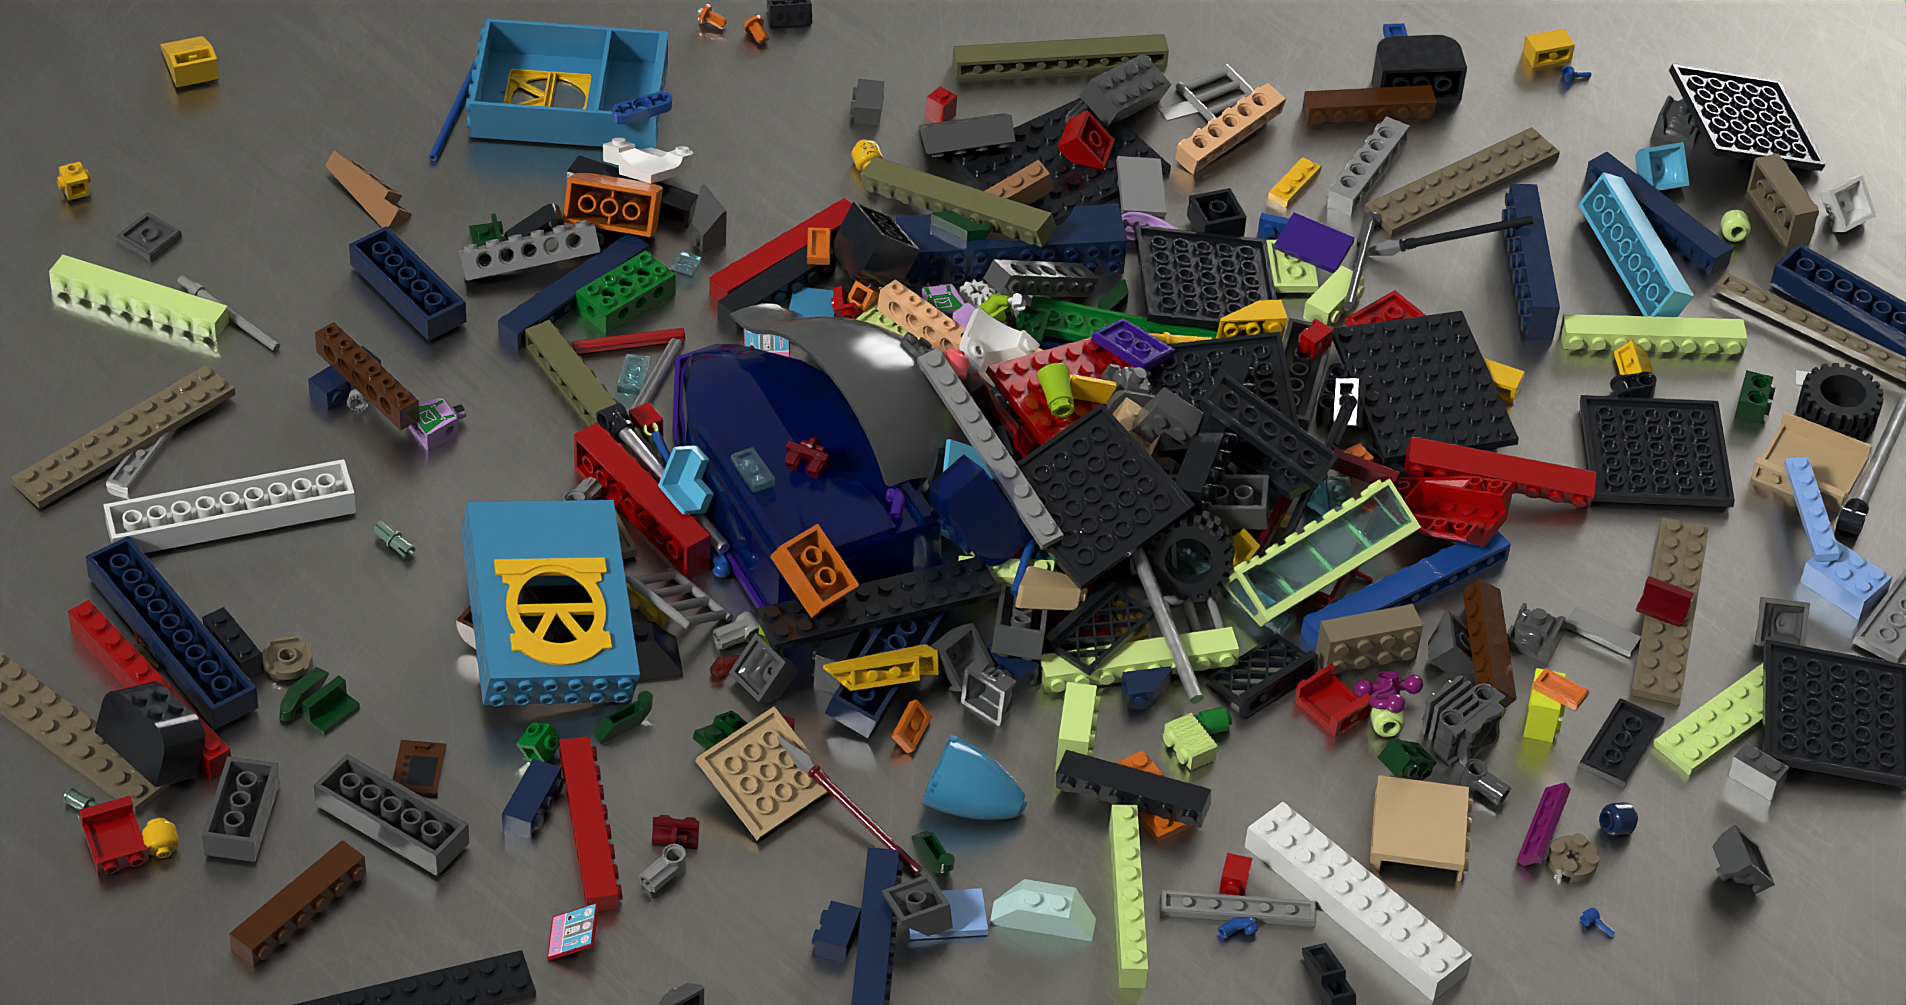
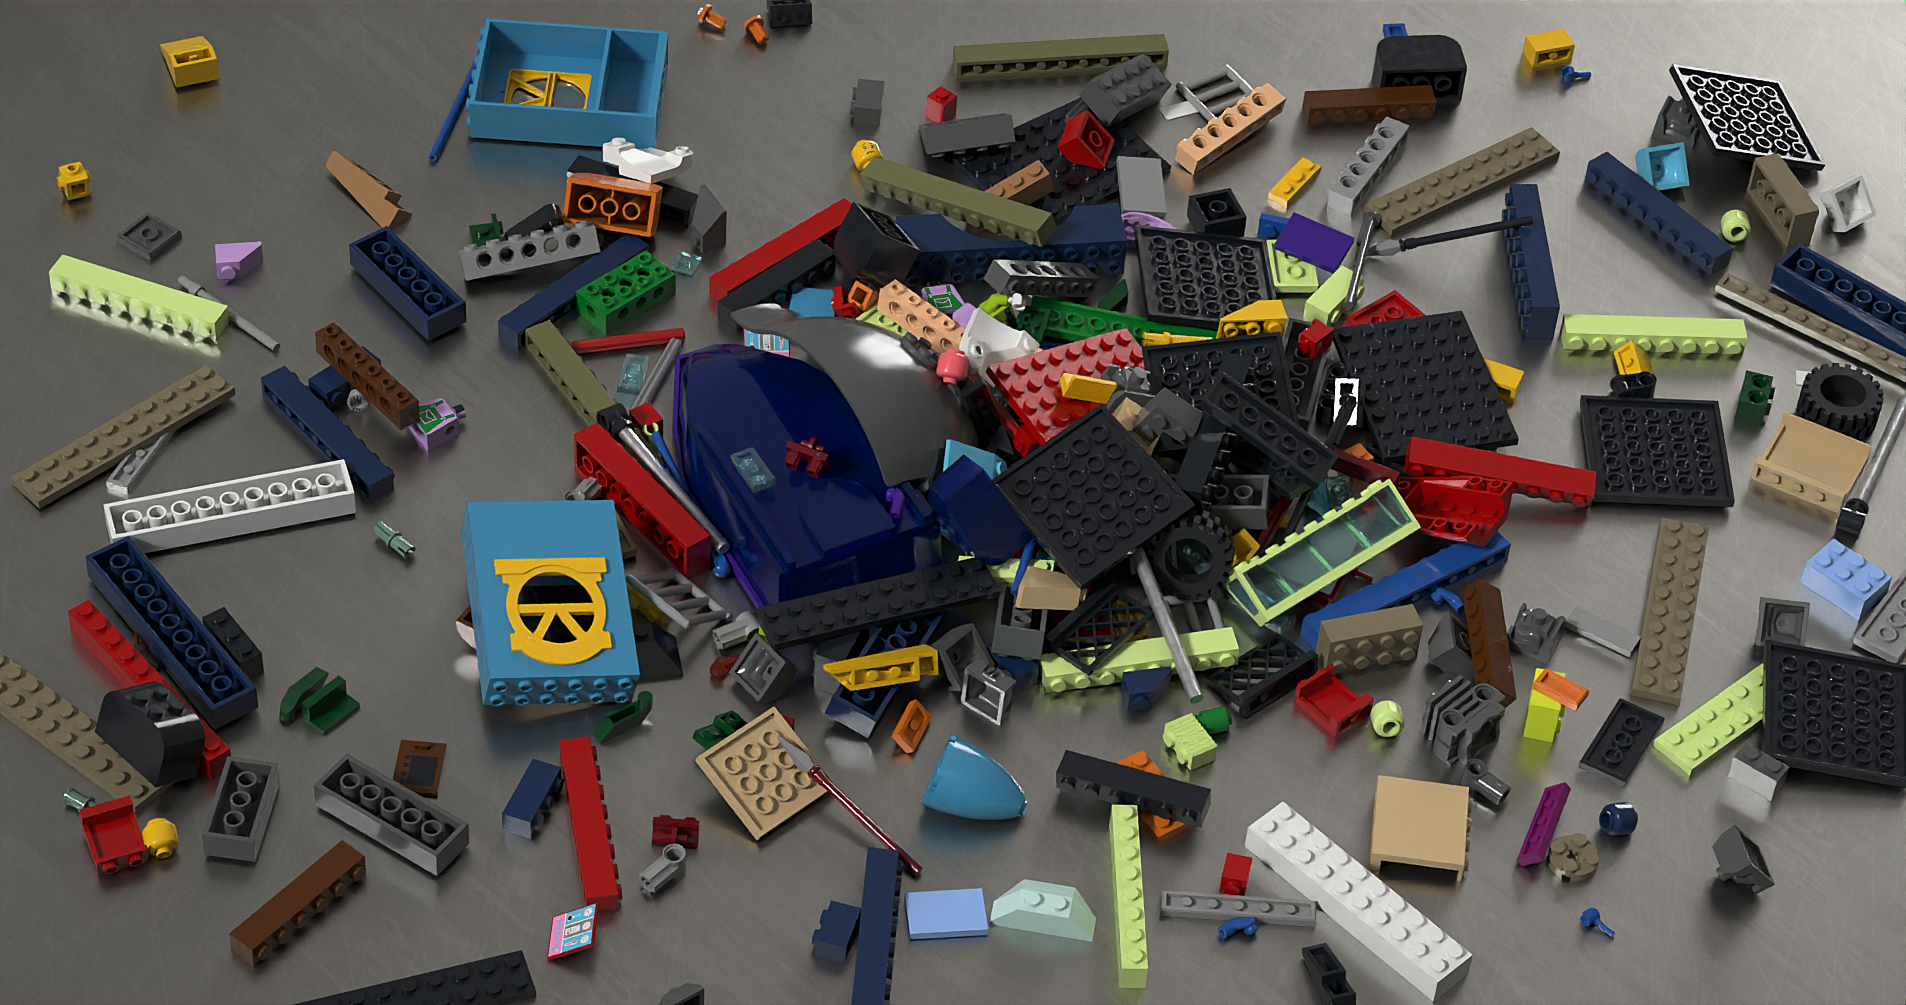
dark tan plate [262,636,313,681] -> none
green brick [517,722,561,763] -> none
blue beam [612,91,672,125] -> none
medium azure panel [658,446,714,515] -> none
orange brick [770,524,860,618] -> none
orange tile [807,228,831,265] -> none
dark grey slope [882,874,953,936] -> none
dark green piece [912,831,955,873] -> none
light grey plate [917,348,1063,550] -> none
dark green piece [931,211,994,241] -> none
white gear [959,279,995,308] -> none
lime plant [1037,363,1074,418] -> none
yellowish green brick [1055,682,1100,771] -> none
dark purple tile [1091,318,1175,371] -> none
magenta piece [1354,671,1423,713] -> none
dark green brick [1378,738,1437,781] -> none
medium azure brick [1578,172,1694,317] -> none
dark red panel [1636,576,1695,627] -> none
light blue plate [1784,457,1840,562] -> none
none -> lavender slope [215,241,263,280]
none -> dark blue brick [261,366,395,502]
none -> blue arm [1431,587,1465,614]

